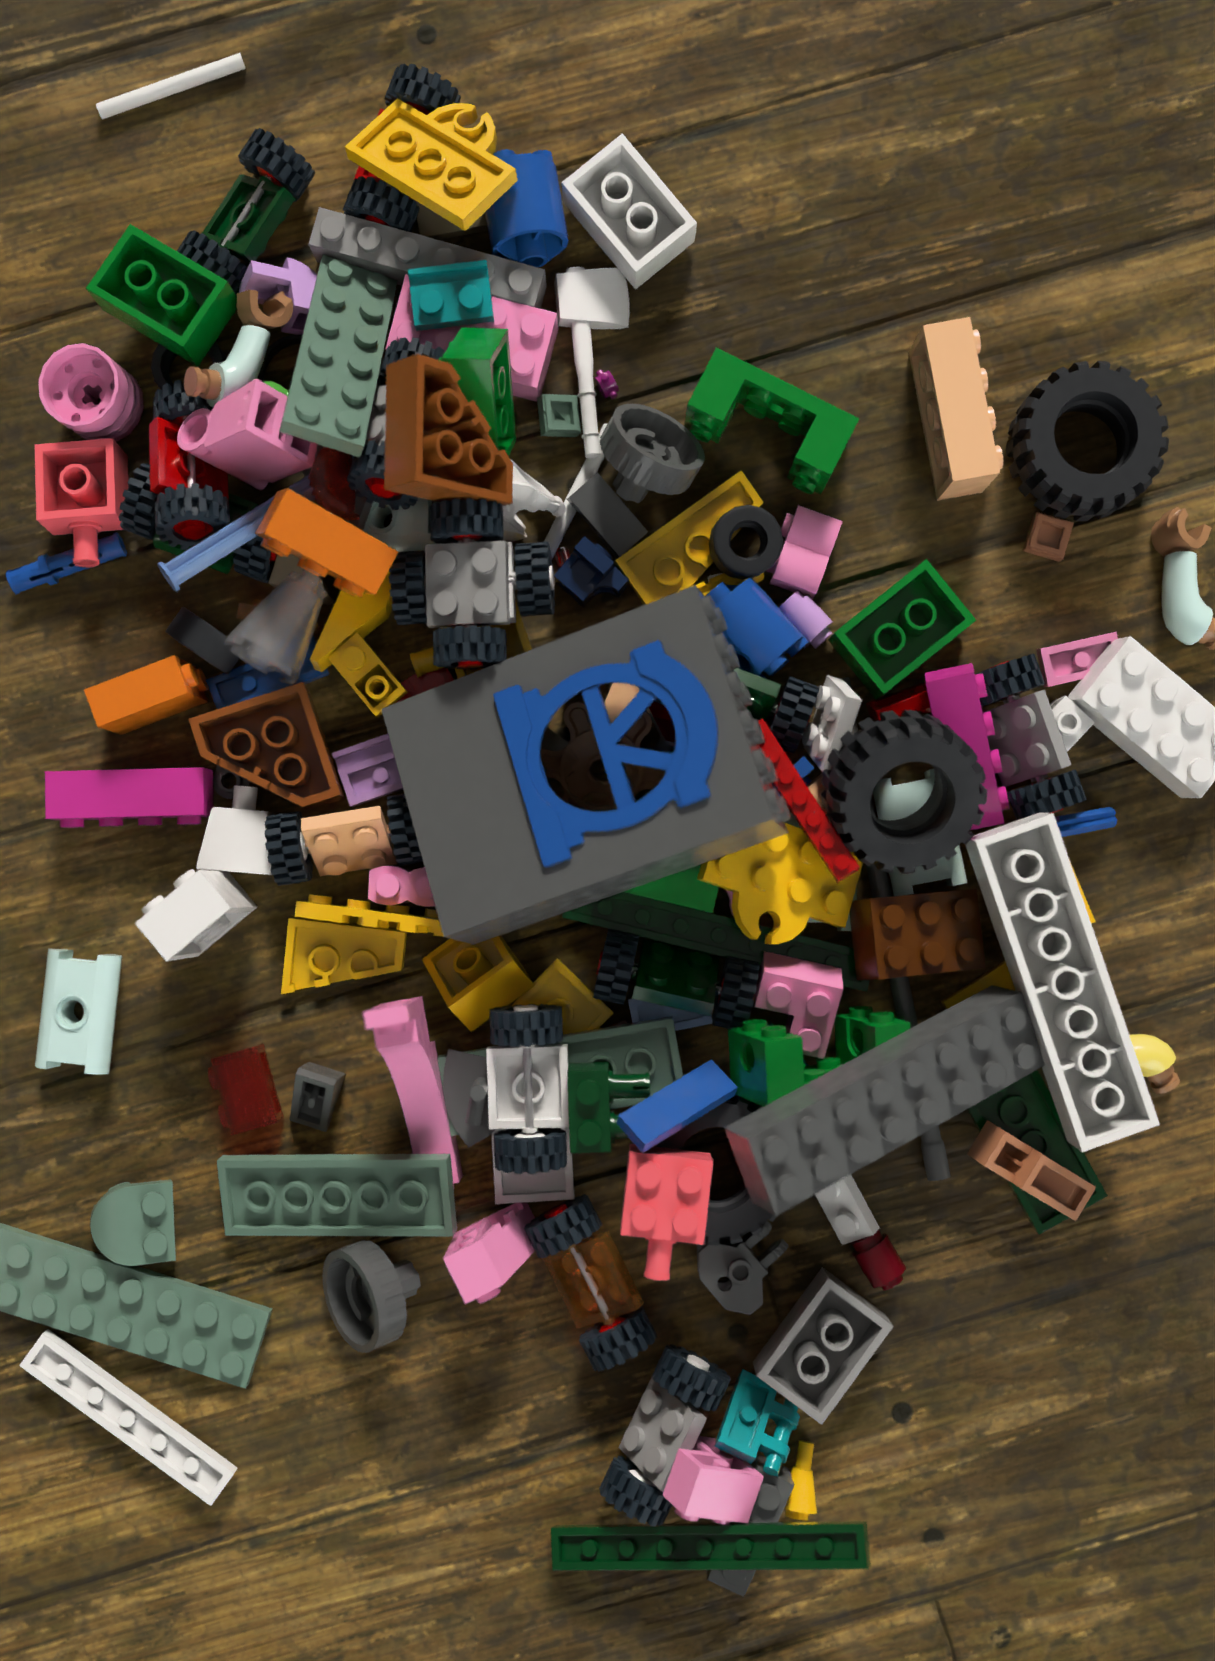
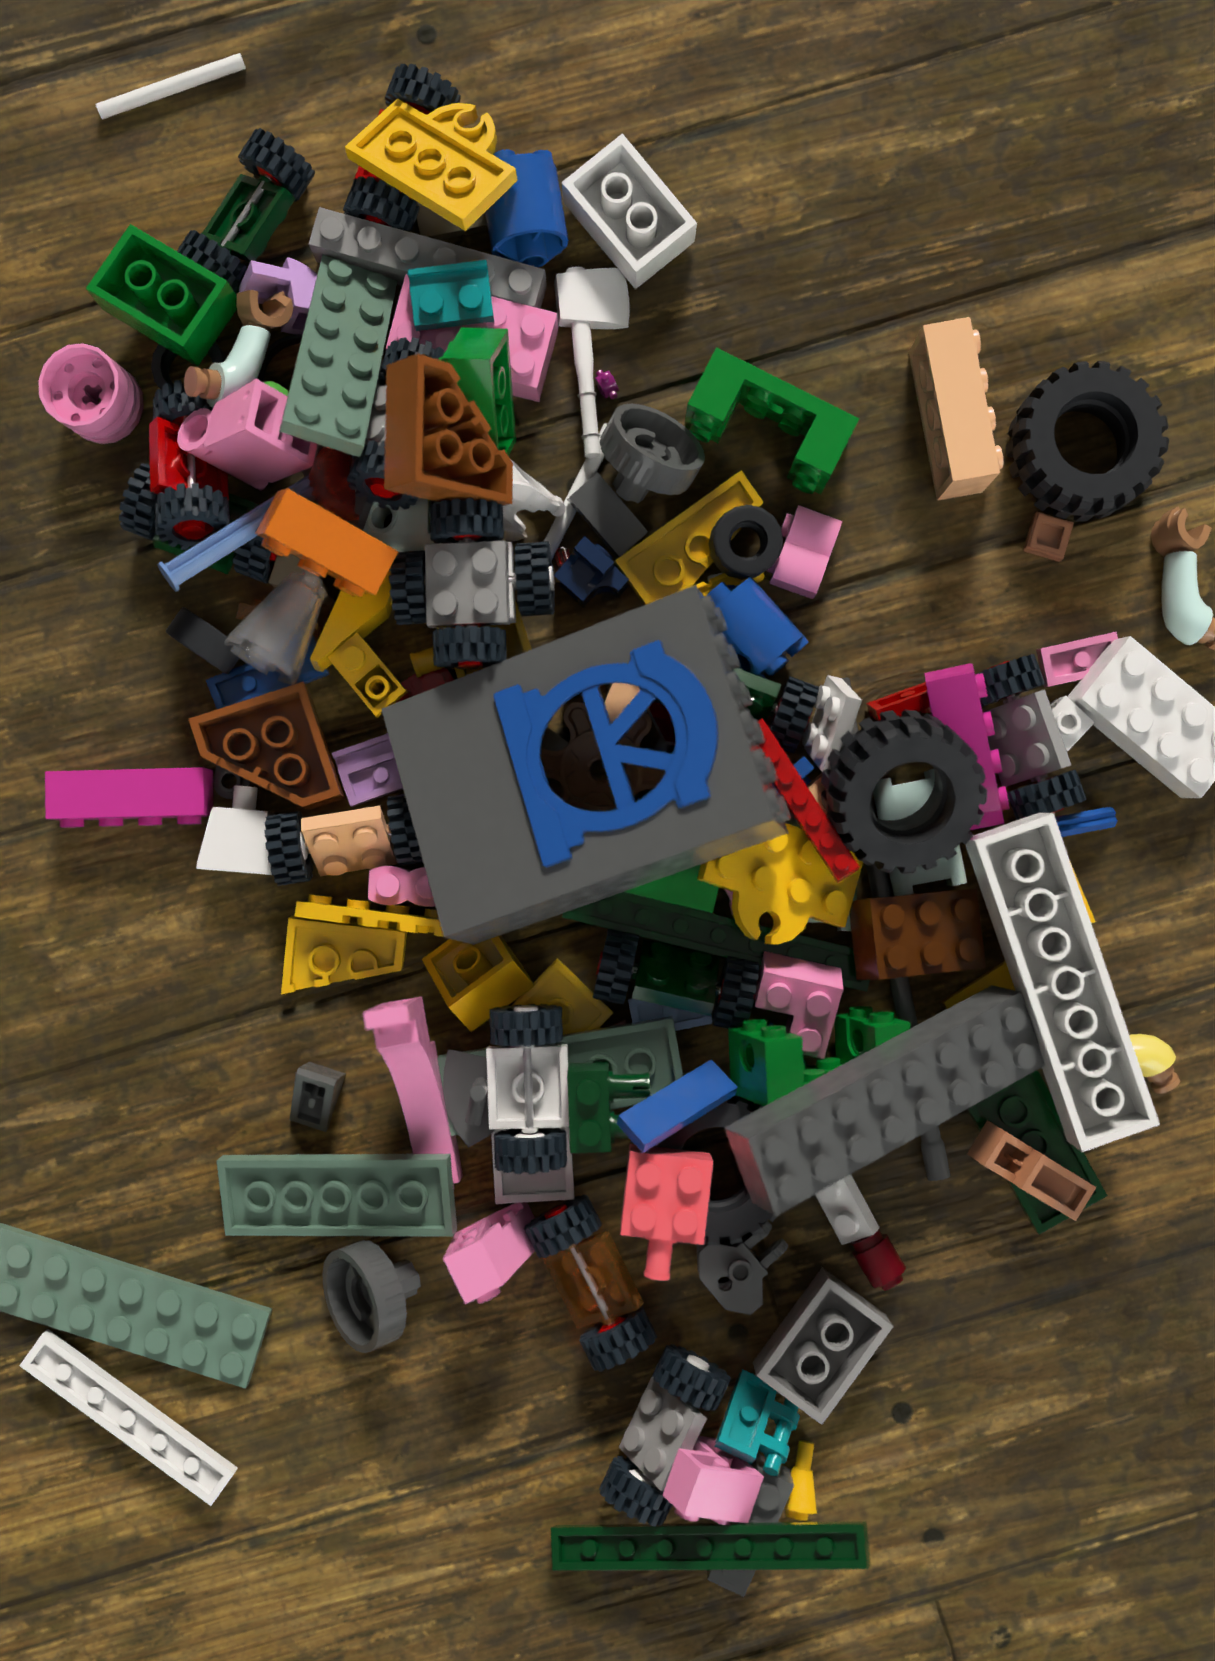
blue pin [6,532,127,595] -> none
coral brick [35,438,129,568] -> none
light aqua piece [35,949,123,1075] -> none
orange brick [84,655,209,735] -> none
sand green slope [90,1179,176,1266] -> none
white brick [135,869,257,961] -> none
clear red brick [208,1043,284,1136] -> none
sand green tile [537,394,581,437] -> none
lavender brick [779,590,833,649] -> none
green brick [828,559,976,700] -> none

